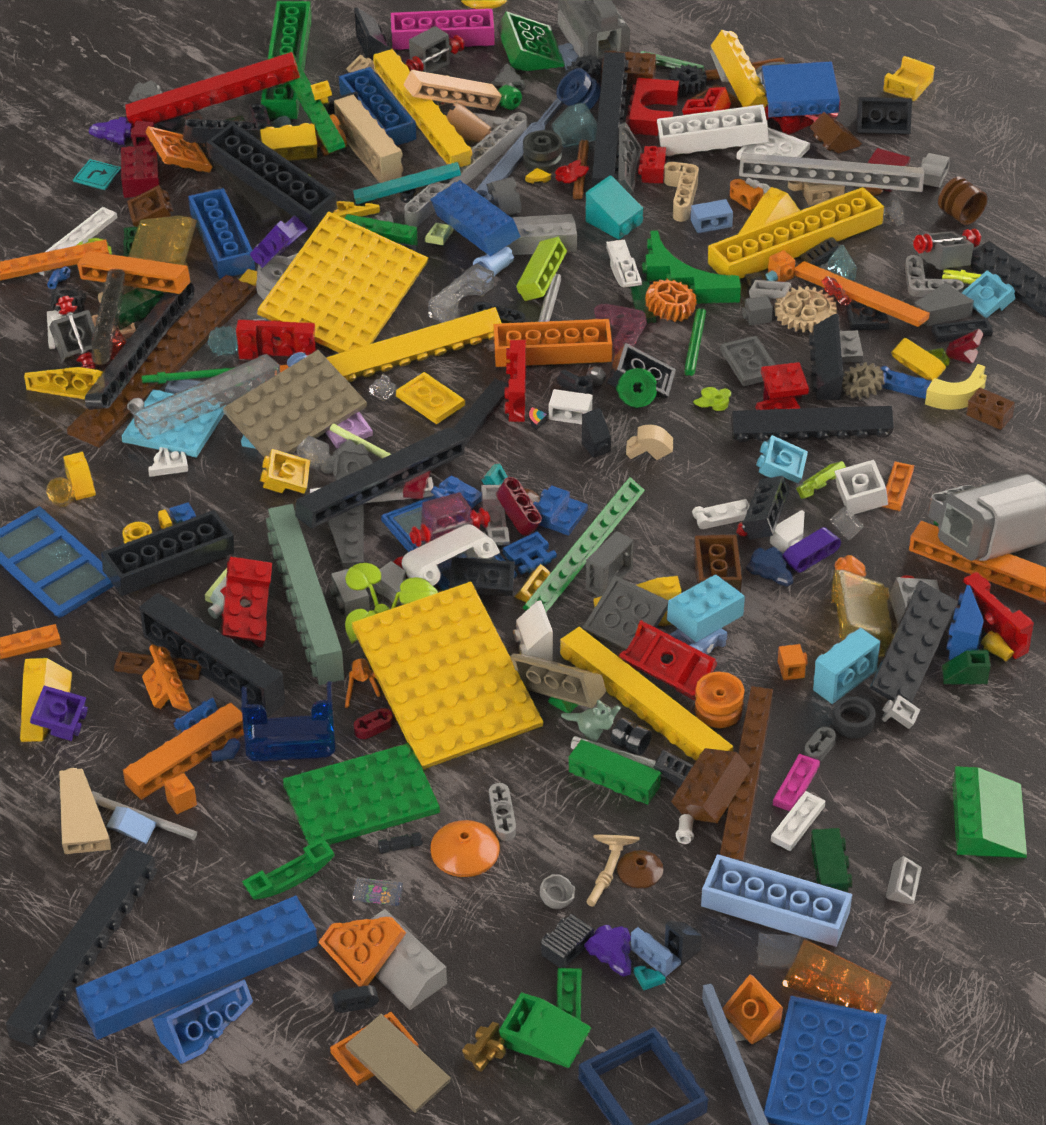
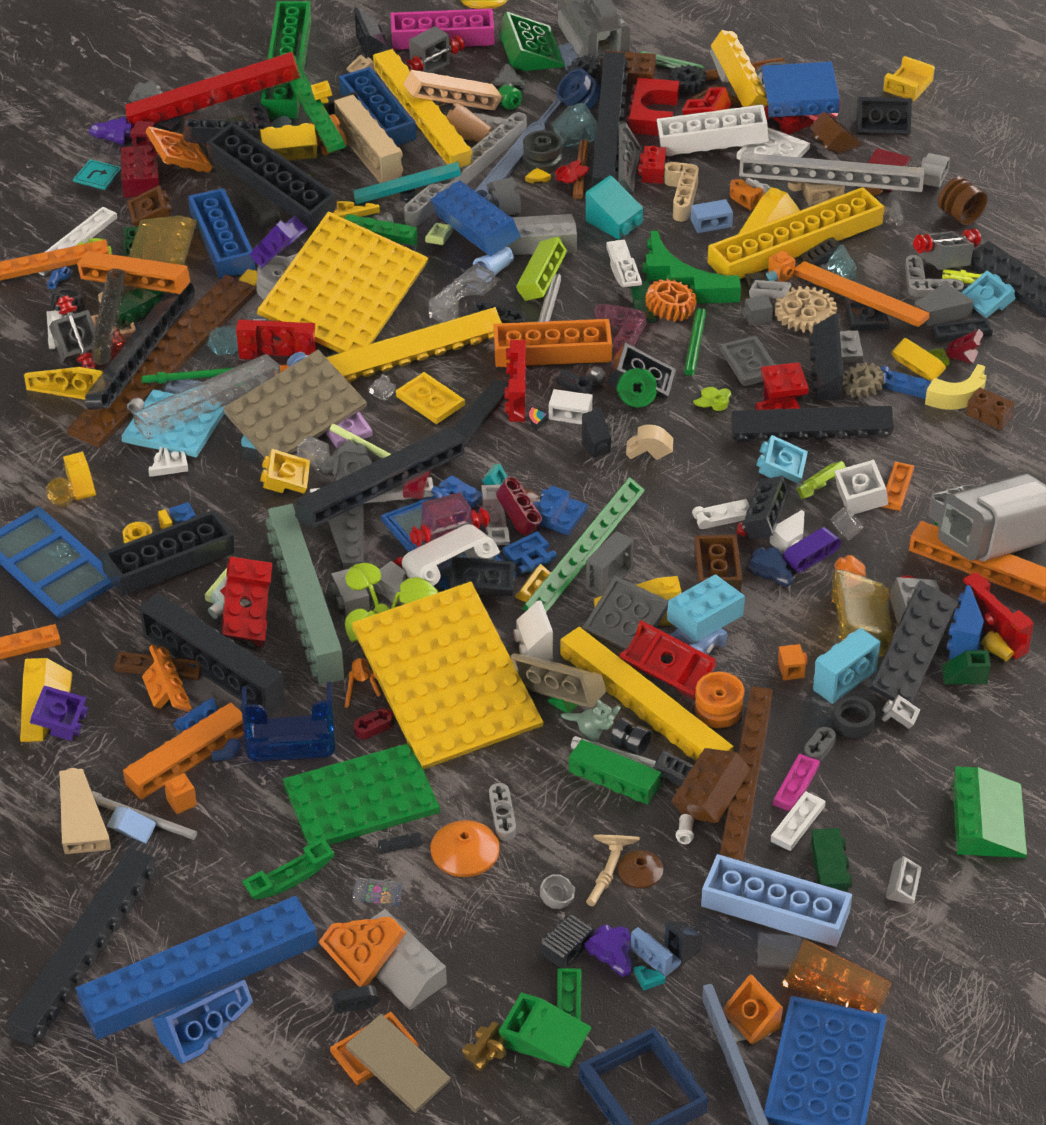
clear red plate [821,276,852,306] -> none

